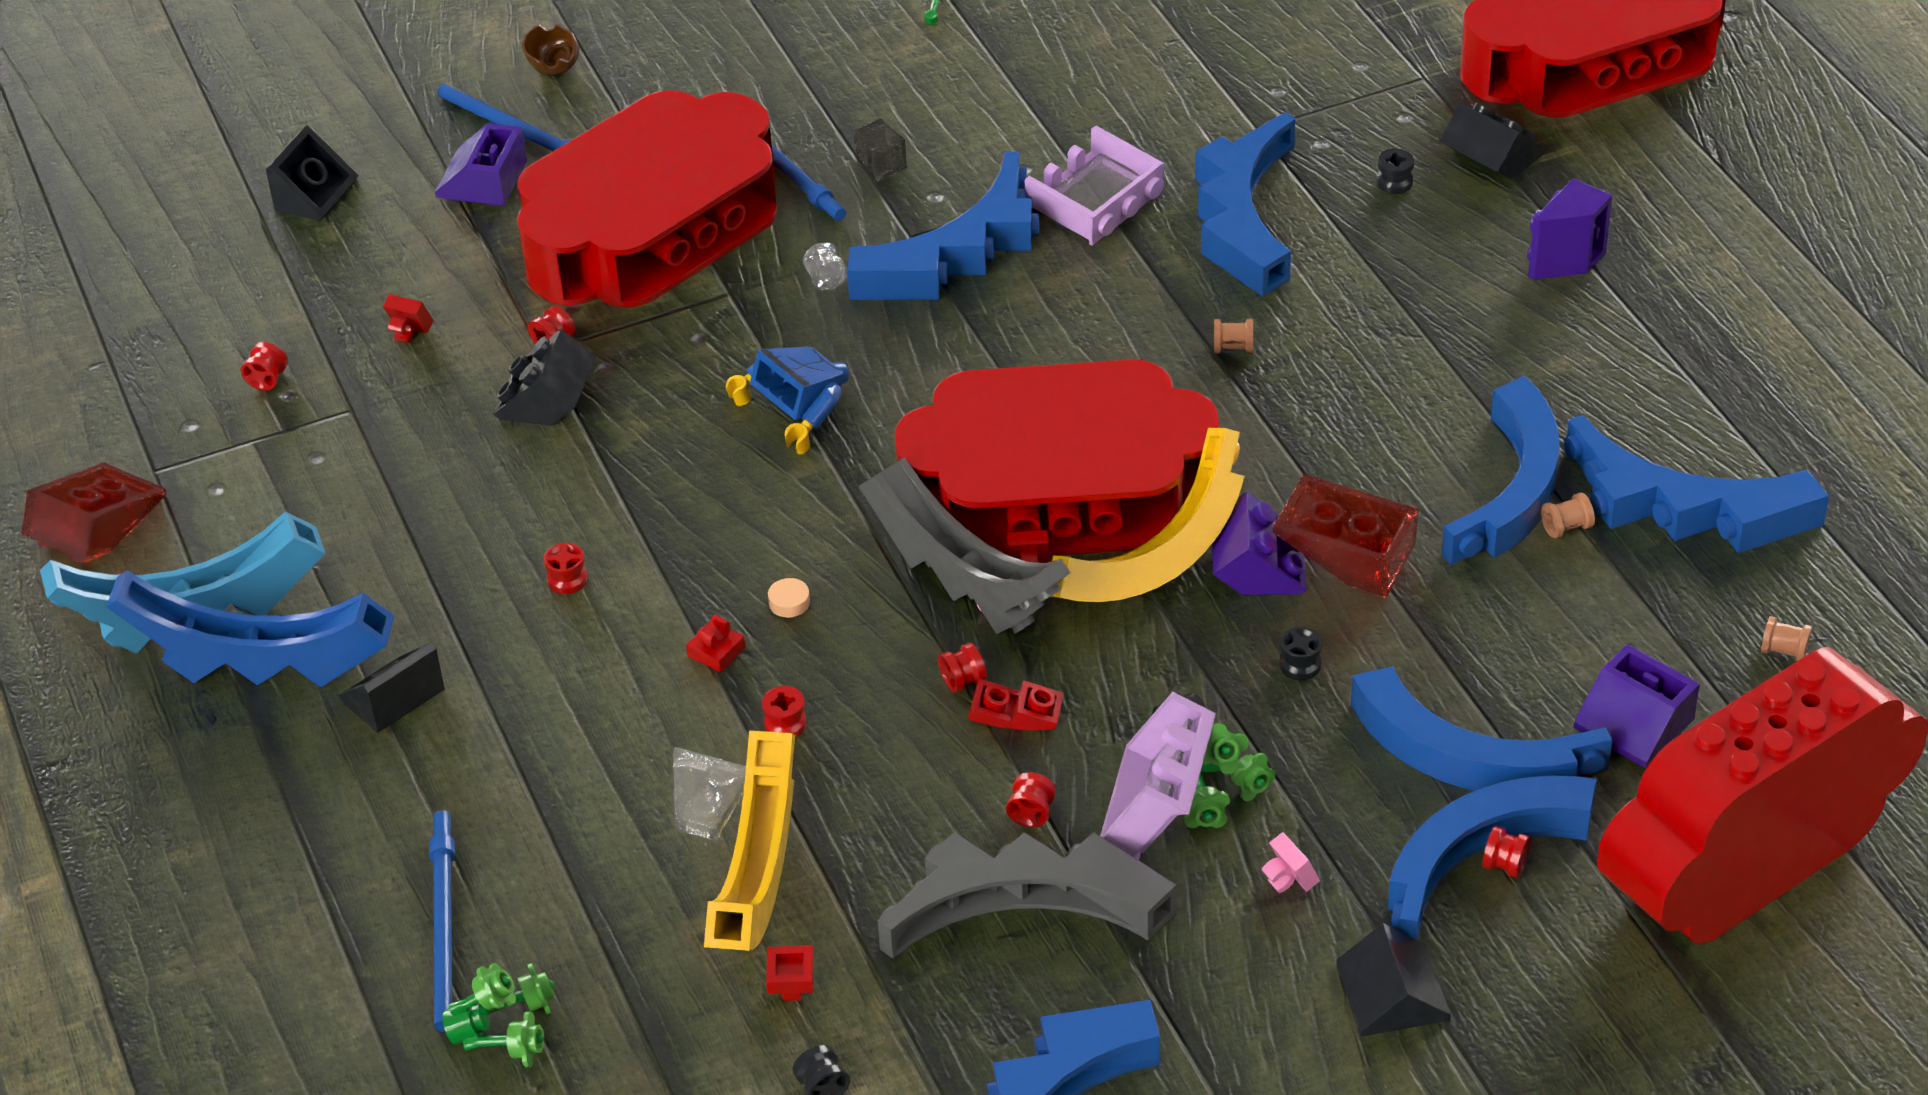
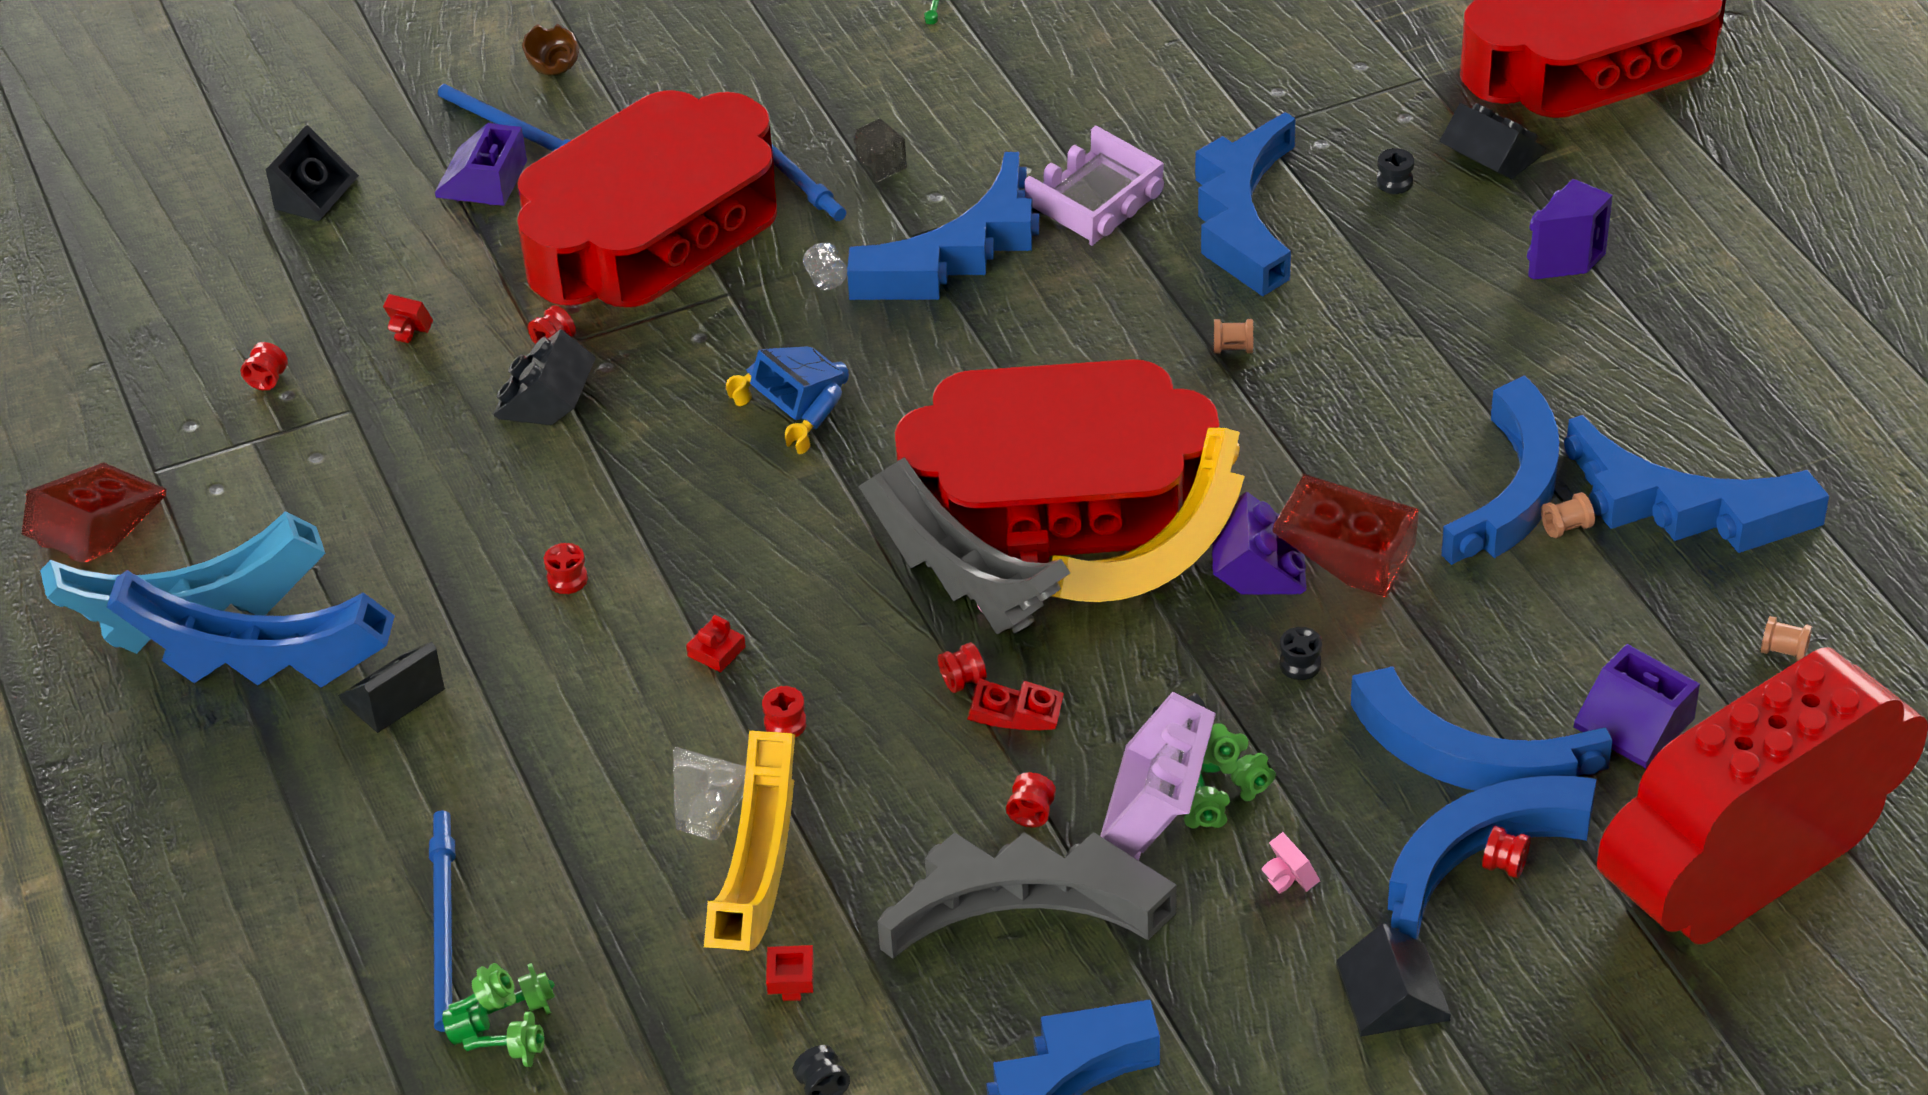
light nougat tile [768,578,810,618] -> none

